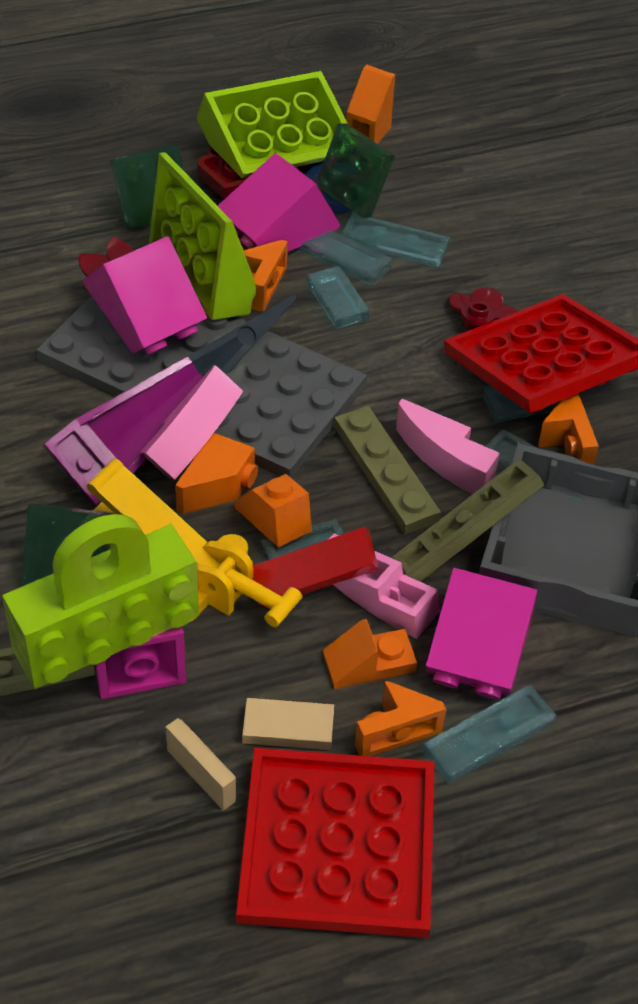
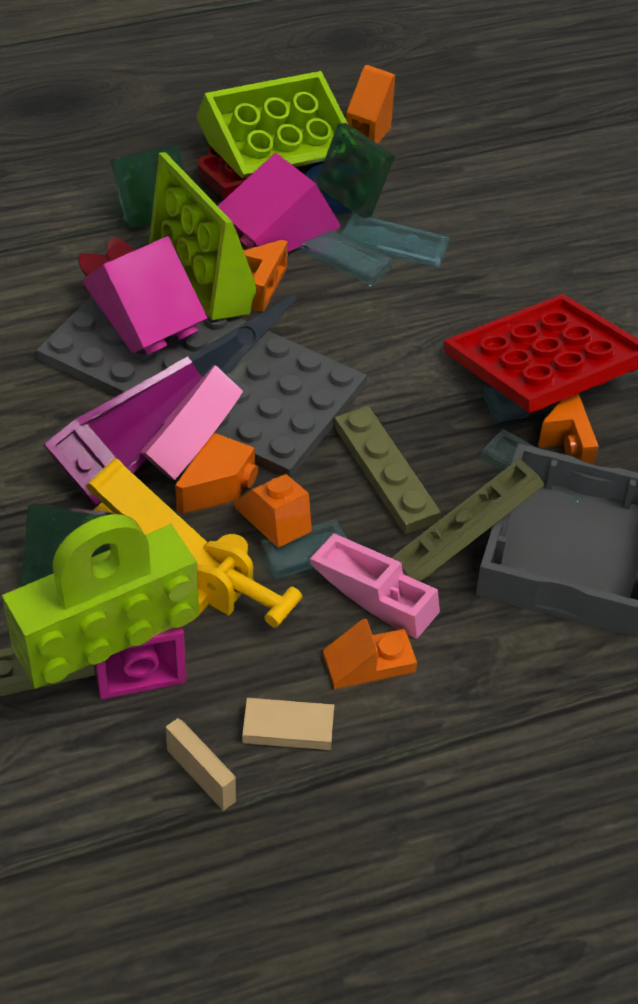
red plate [236,748,435,938] -> none
red tile [253,527,378,608] -> none
clear light blue tile [307,266,370,329] -> none
orange slope [355,681,446,756] -> none
bright pink slope [396,399,500,494] -> none
clear light blue tile [423,684,557,784] -> none
dark pink slope [426,568,537,700] -> none
dark red plate [449,287,519,330] -> none

